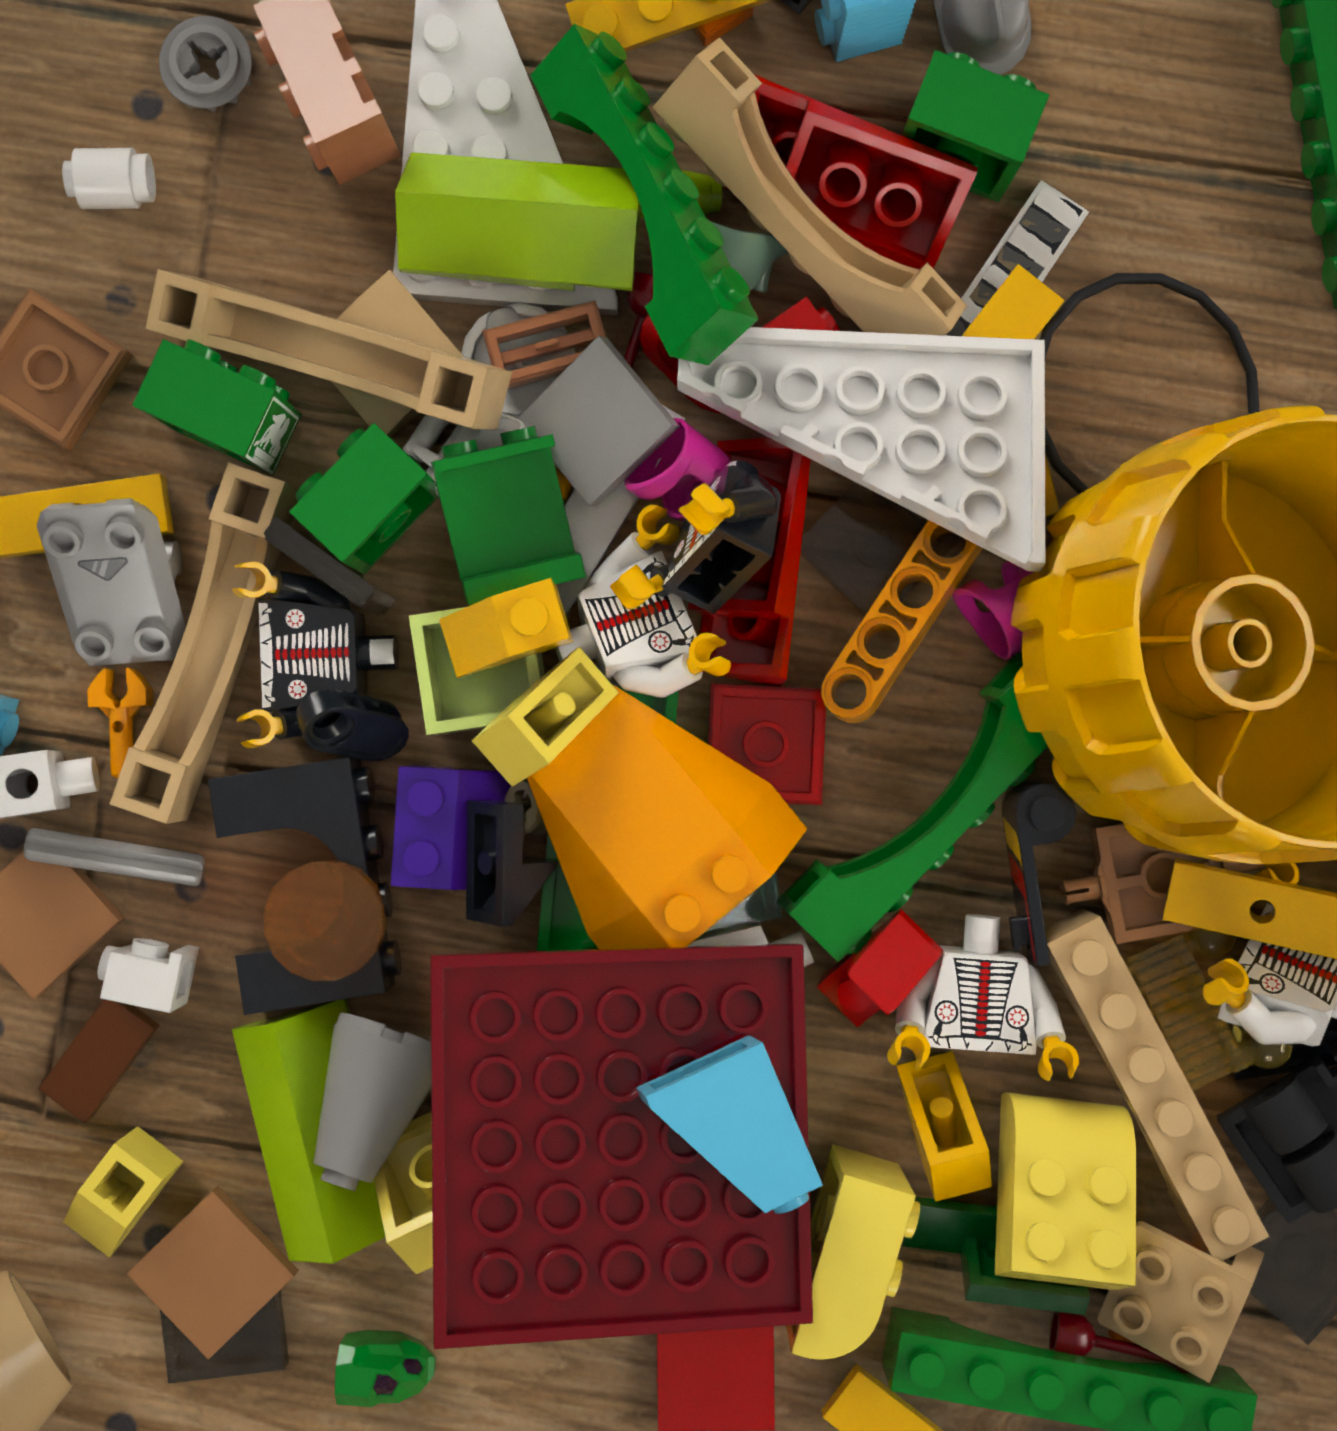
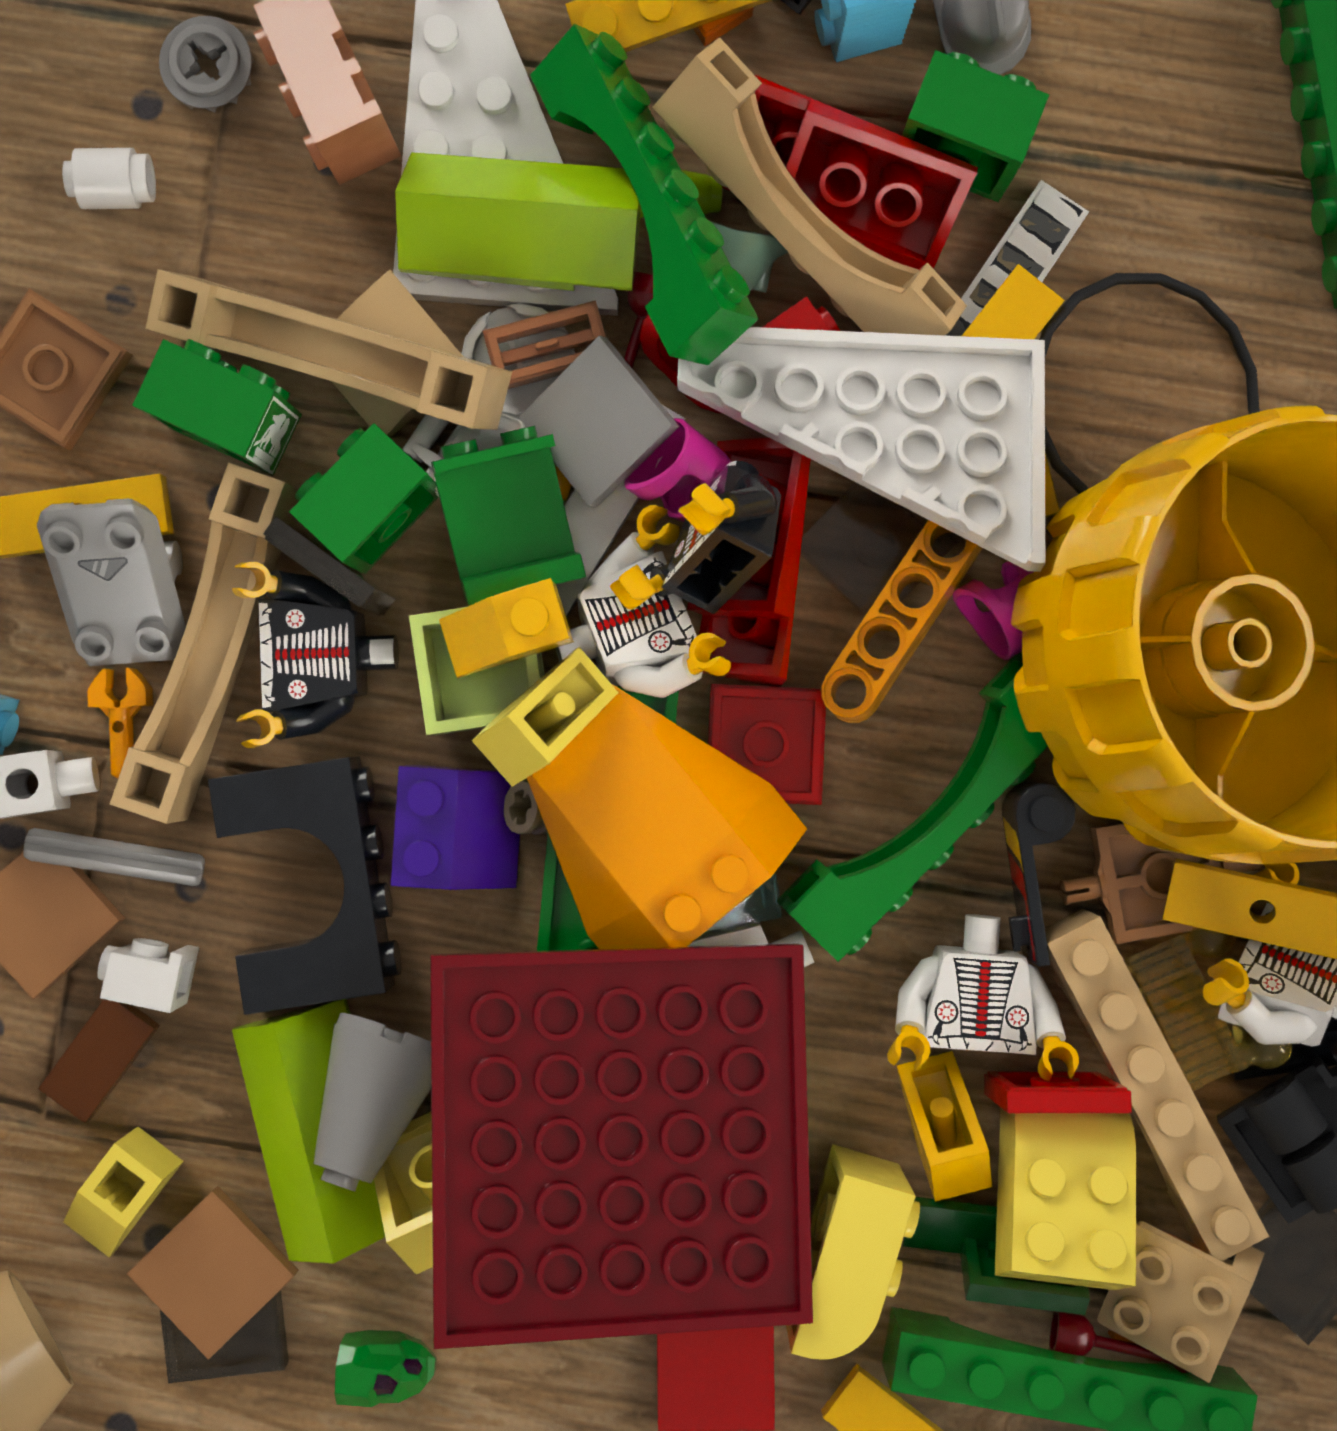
clear orange tile [264,860,386,981] -> none
black piece [295,689,409,761] -> none
black slope [466,799,557,927] -> none
medium azure slope [636,1035,823,1214] -> none
red slope [816,909,943,1028] -> none
none -> red tile [984,1071,1132,1113]

